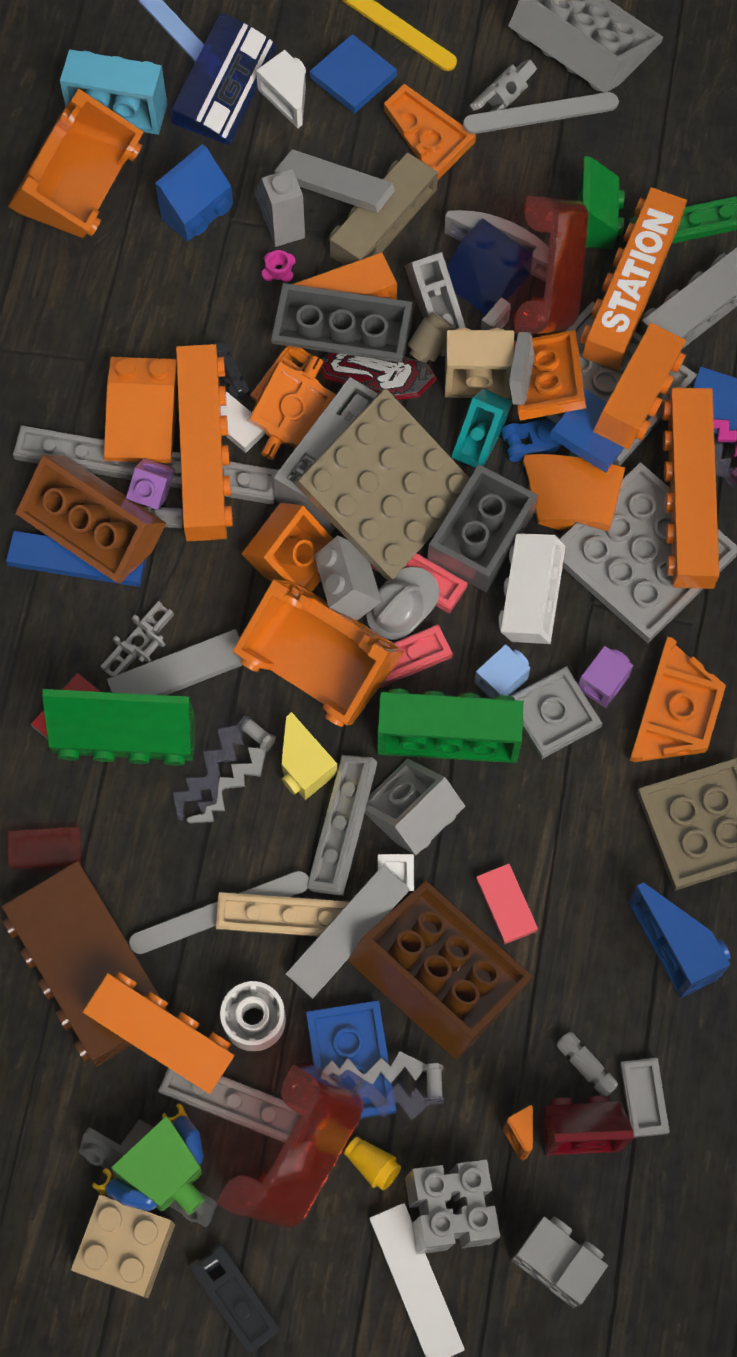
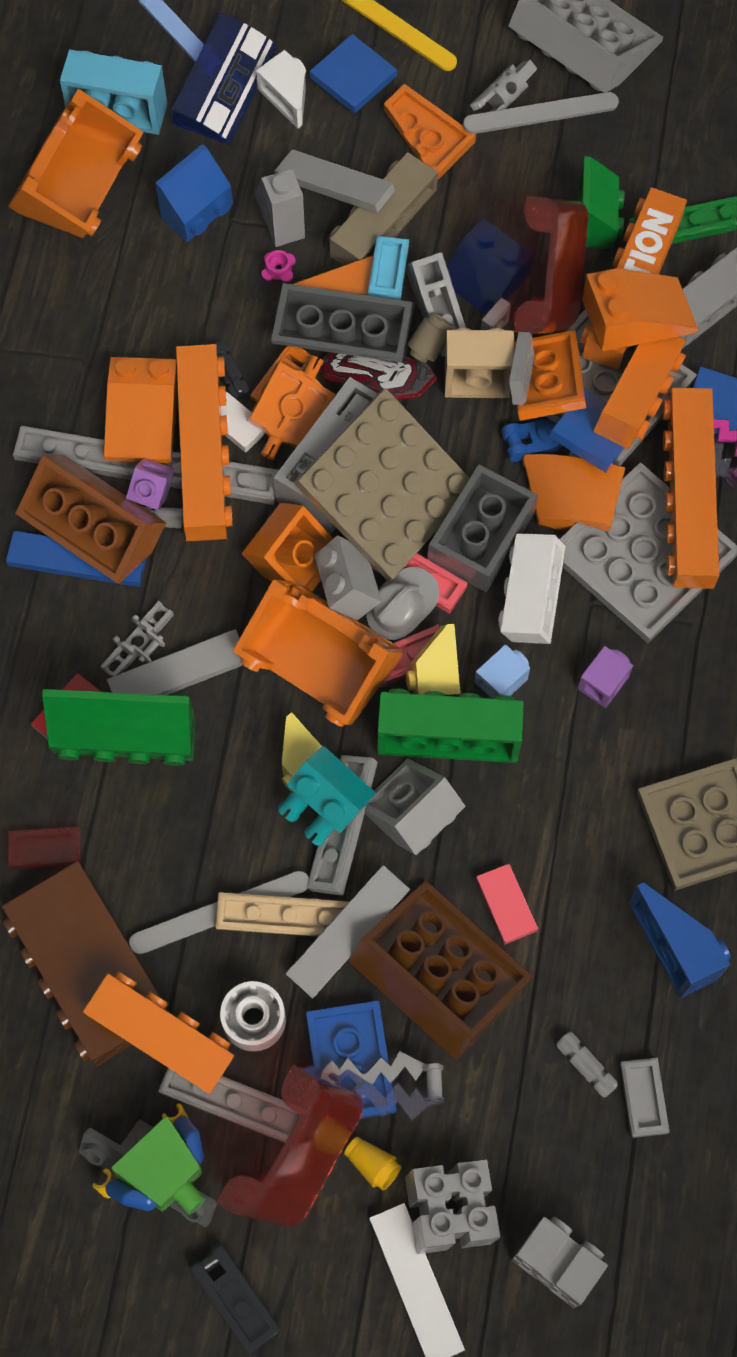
tan brick [71,1195,175,1299] -> none
piece [173,715,276,824] -> none
white plate [378,854,414,891] -> none
light grey slope [444,210,563,287] -> none
teal slope [451,389,512,468] -> none
orange slope [503,1105,533,1161] -> none
light grey tile [511,666,602,759] -> none
dark red slope [542,1096,634,1156] -> none
orange wing [630,636,726,762] -> none
none -> teal brick [278,746,376,846]
none -> medium azure tile [368,236,409,300]
none -> light yellow slope [406,624,460,695]
none -> orange slope [582,268,698,352]

